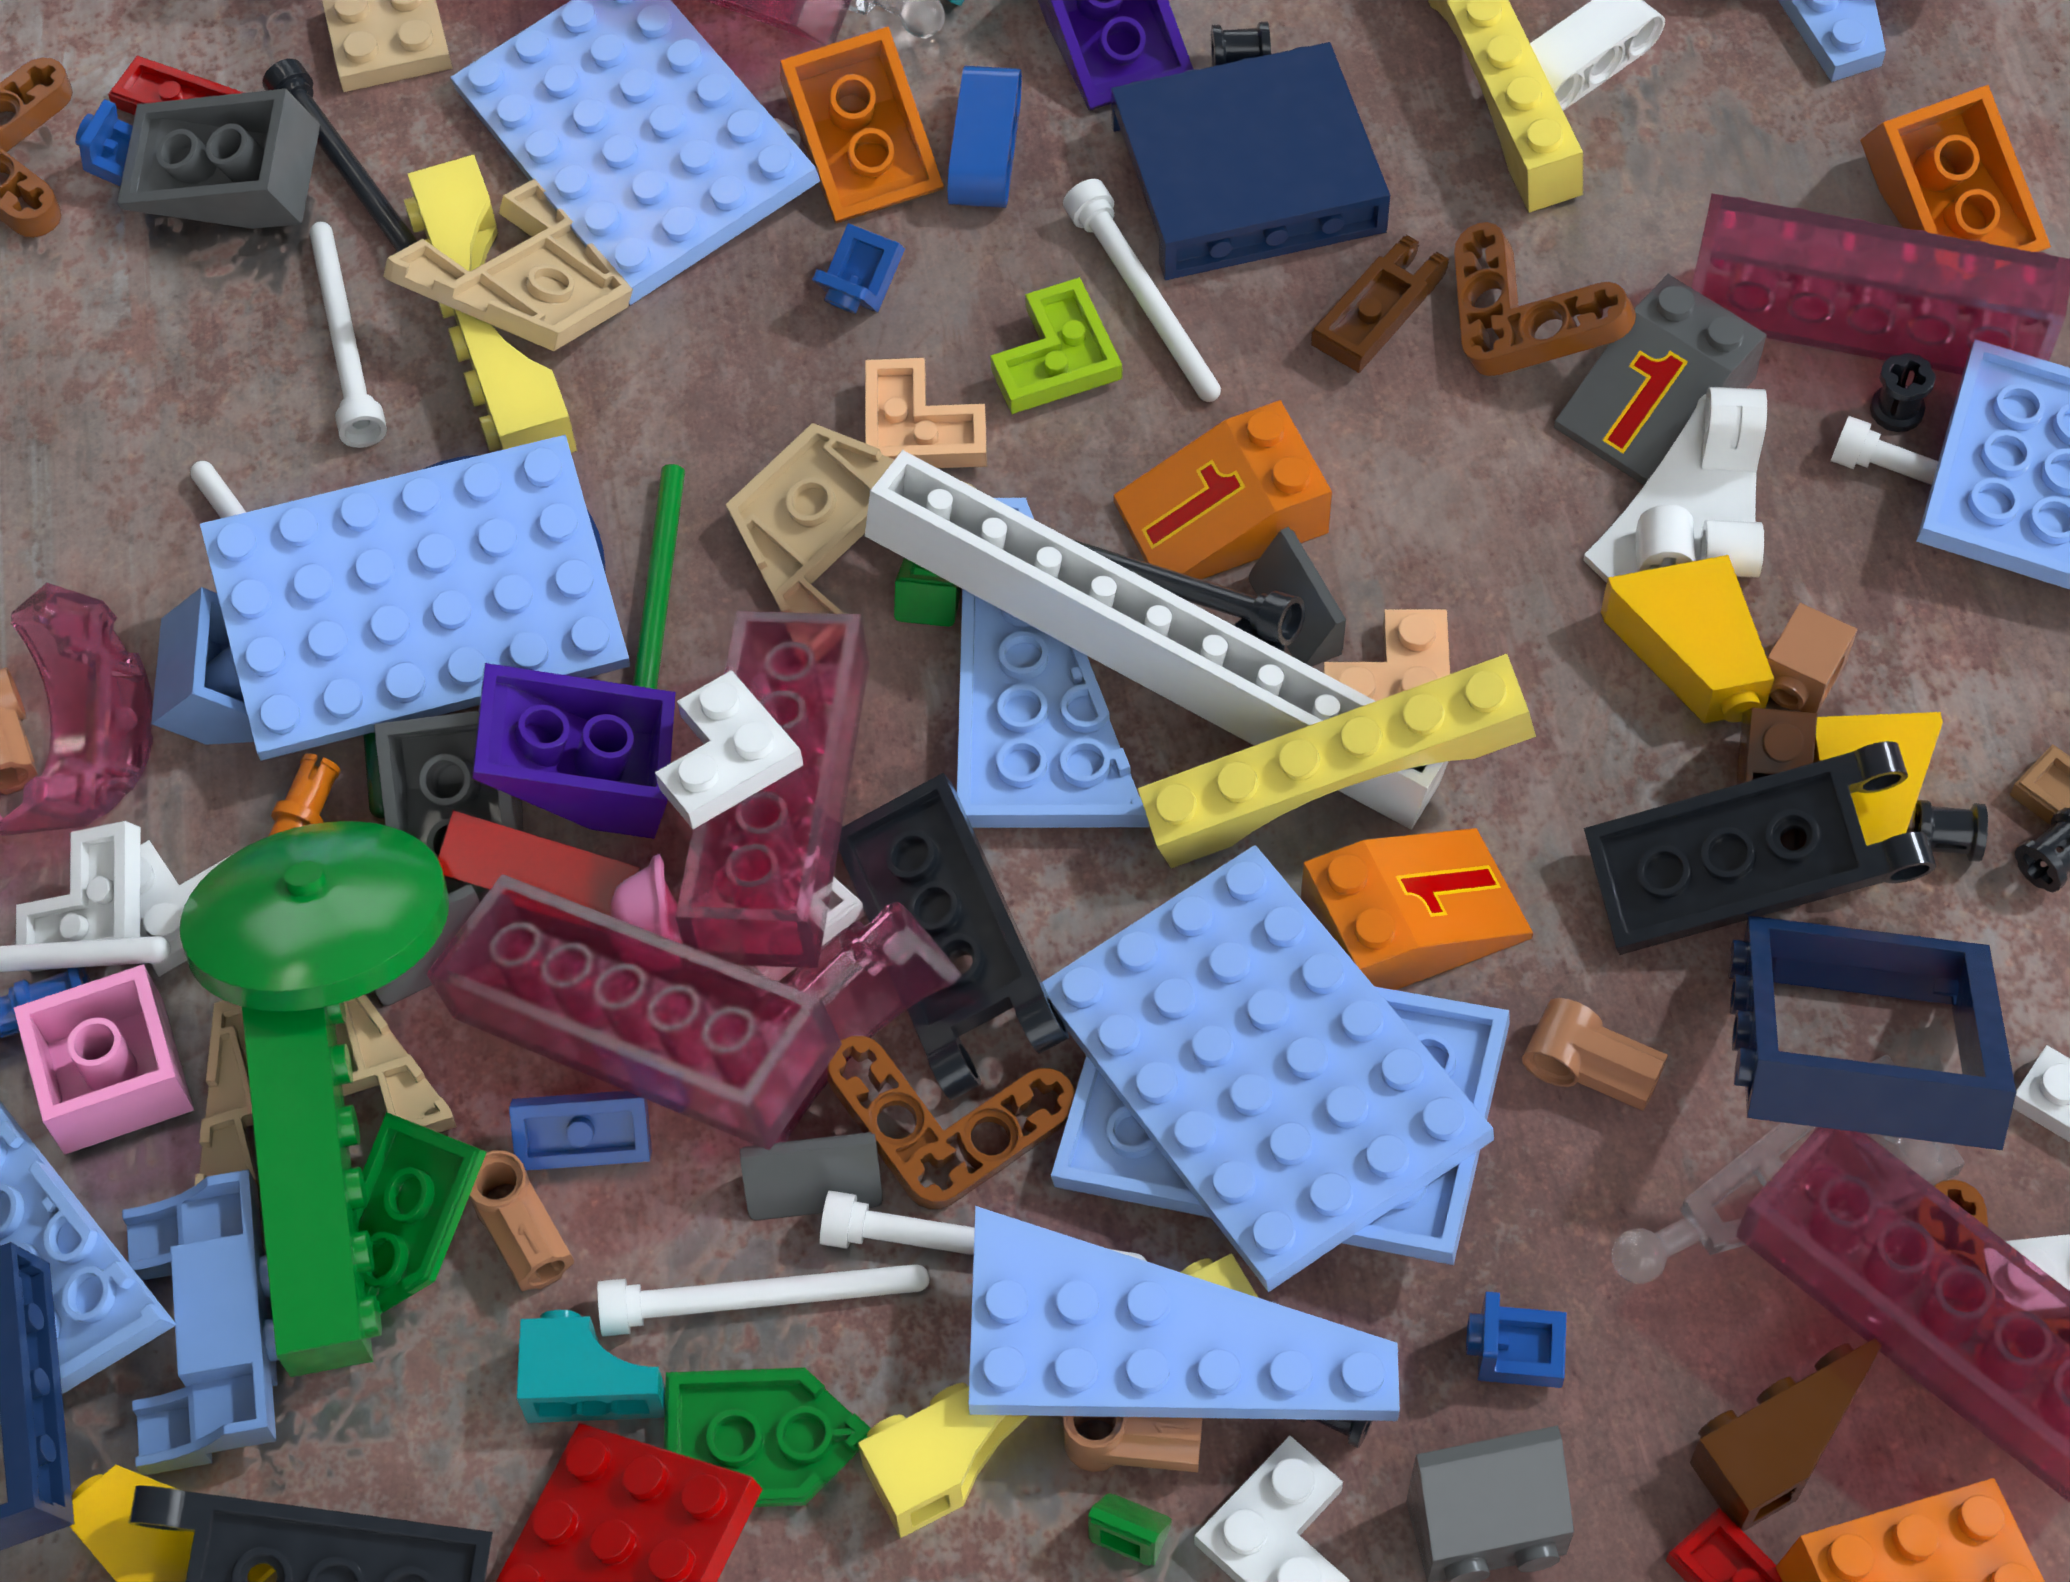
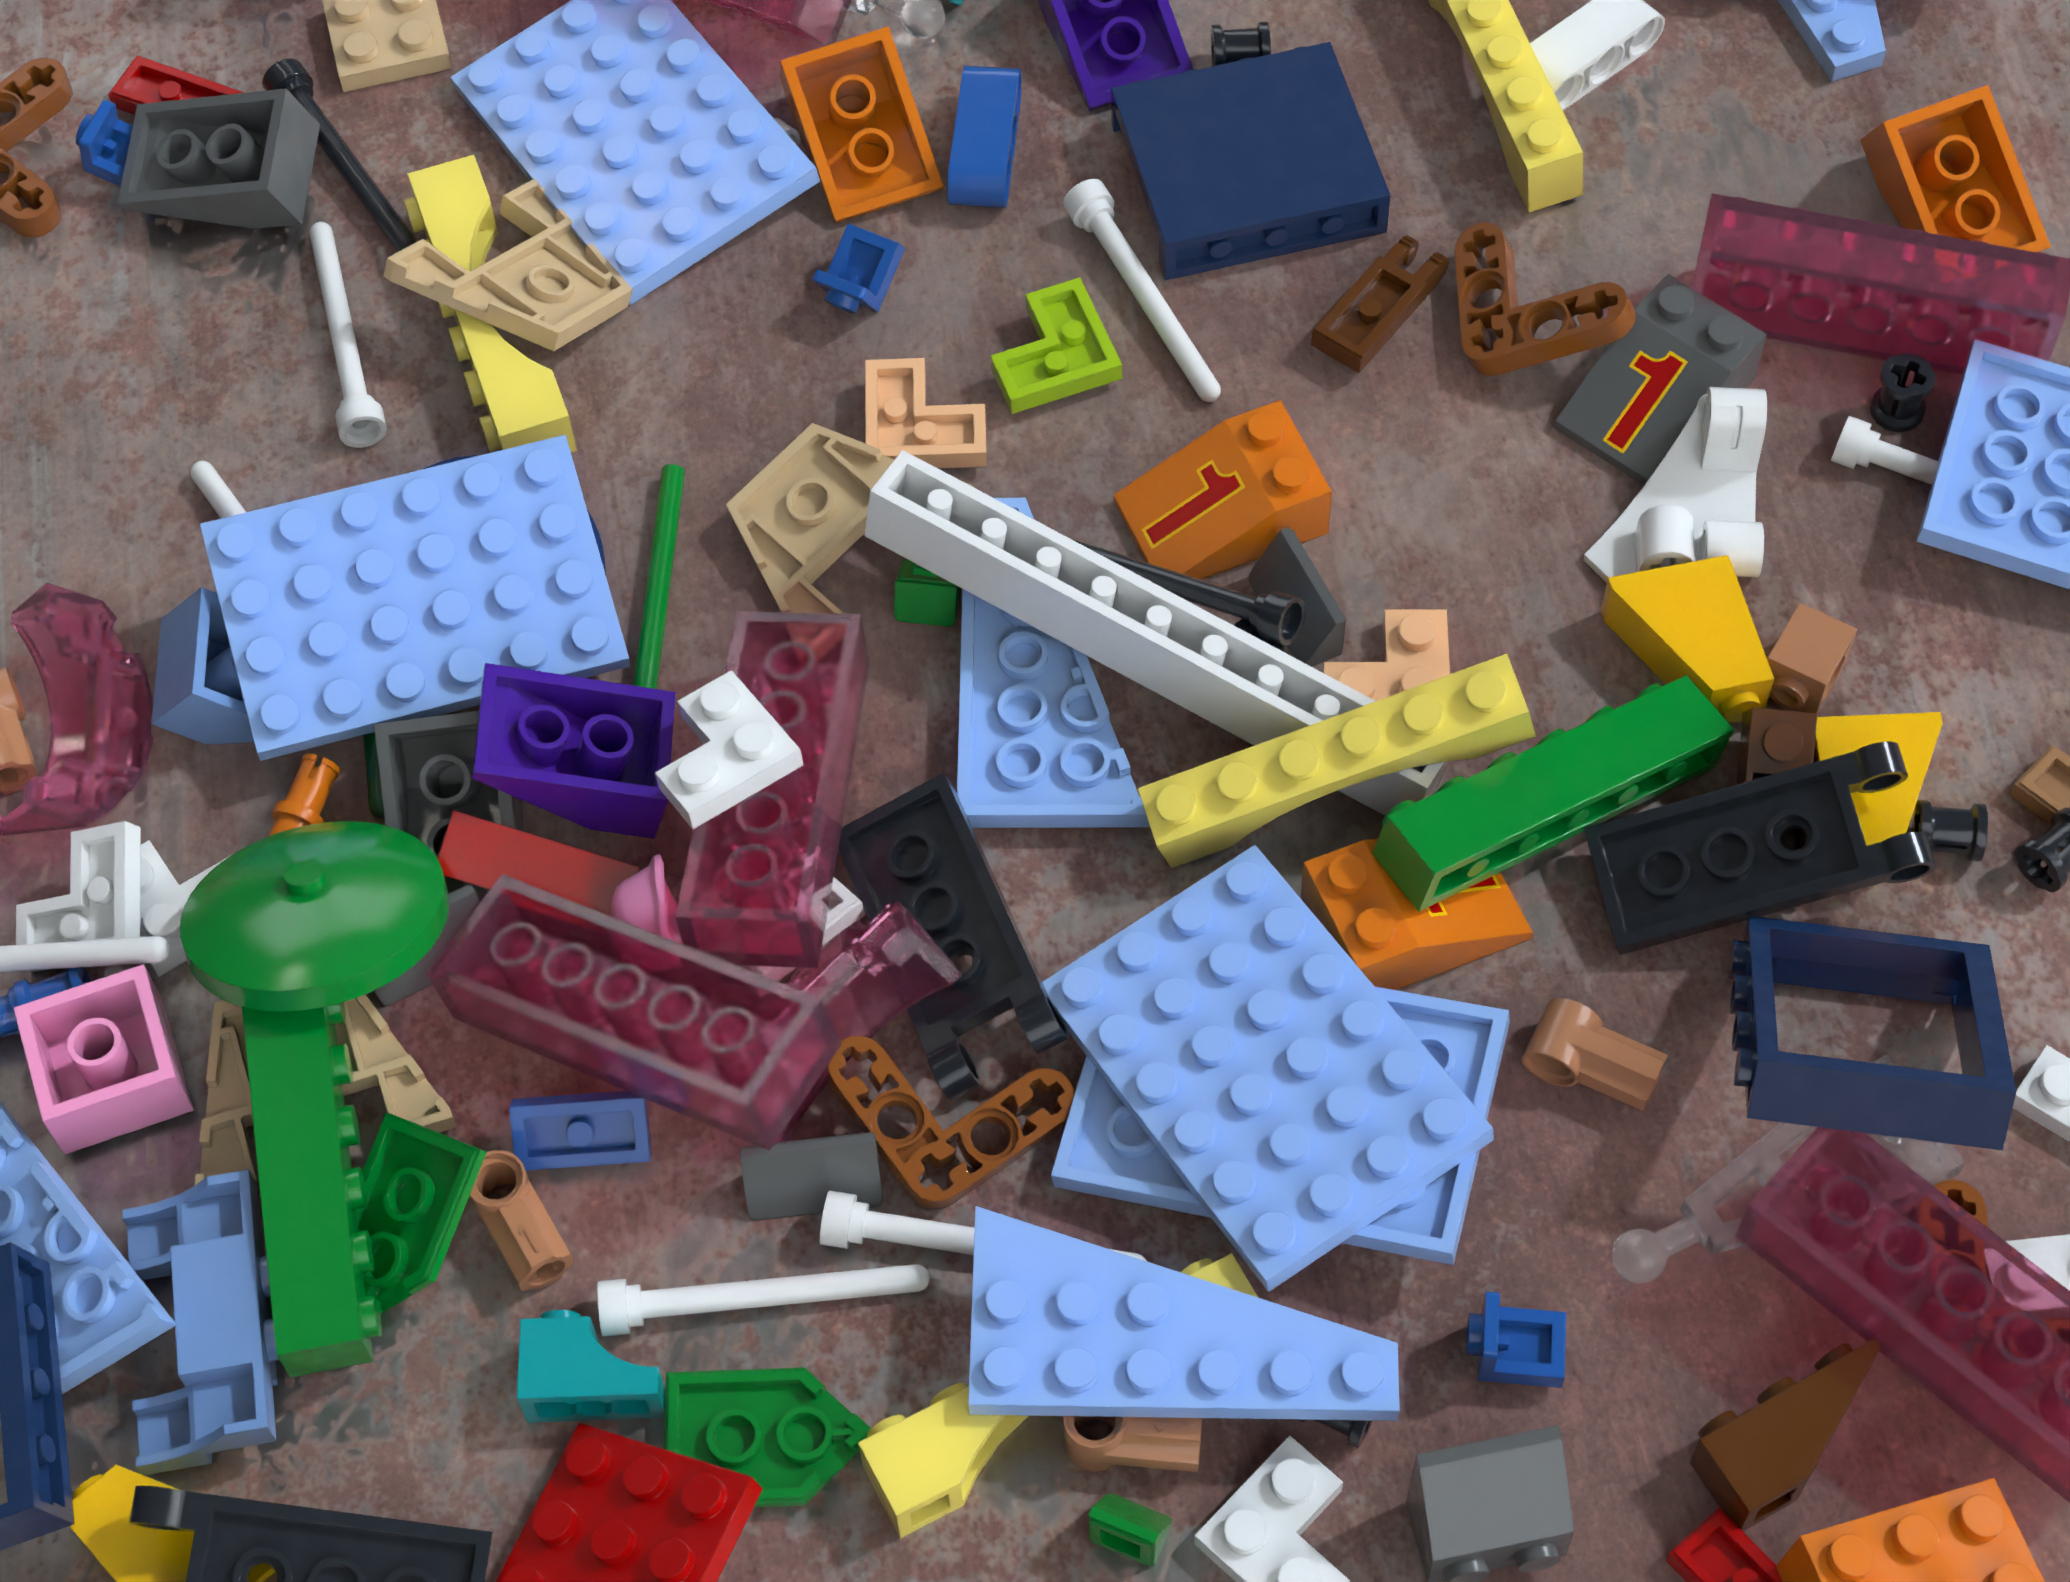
none -> green brick [1372,675,1734,912]

